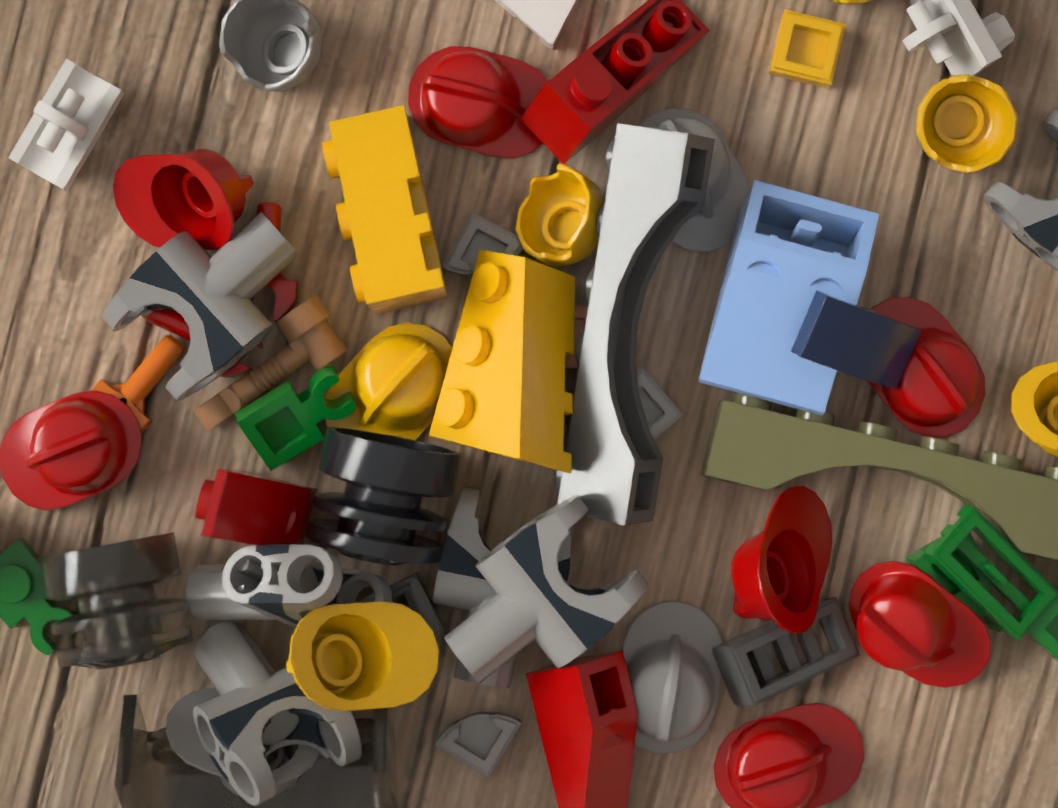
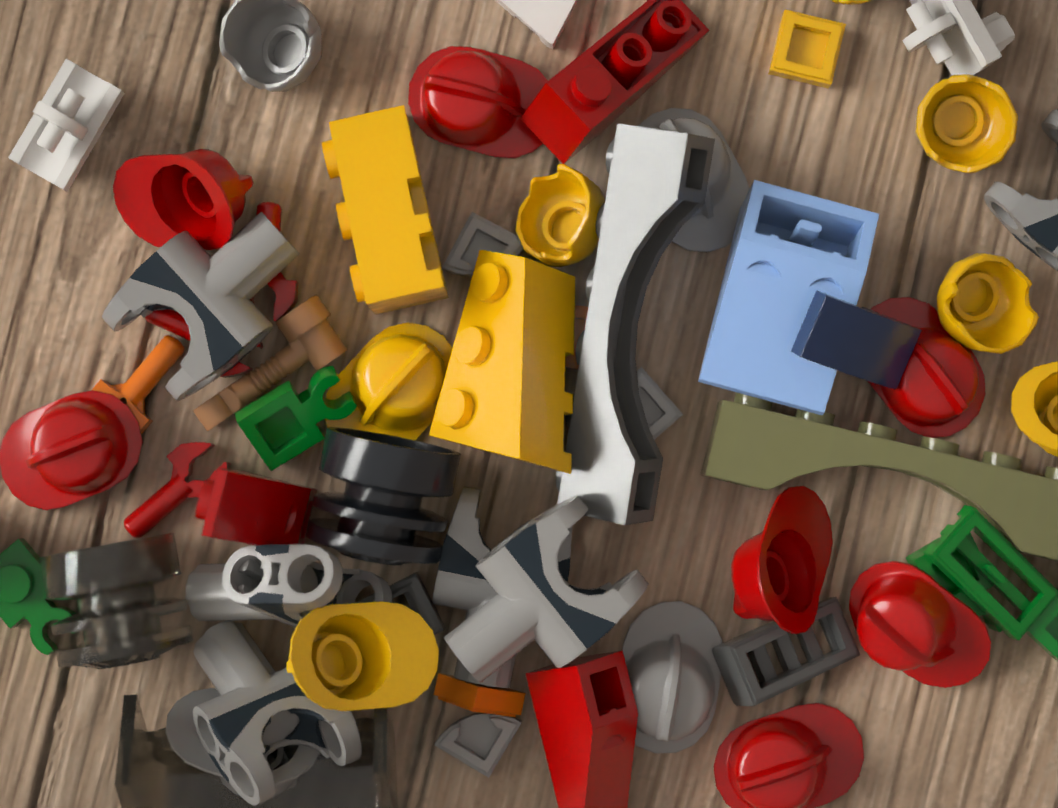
none -> red bar [124,442,231,539]
none -> orange tile [433,673,526,717]
none -> yellow hair [936,253,1039,354]

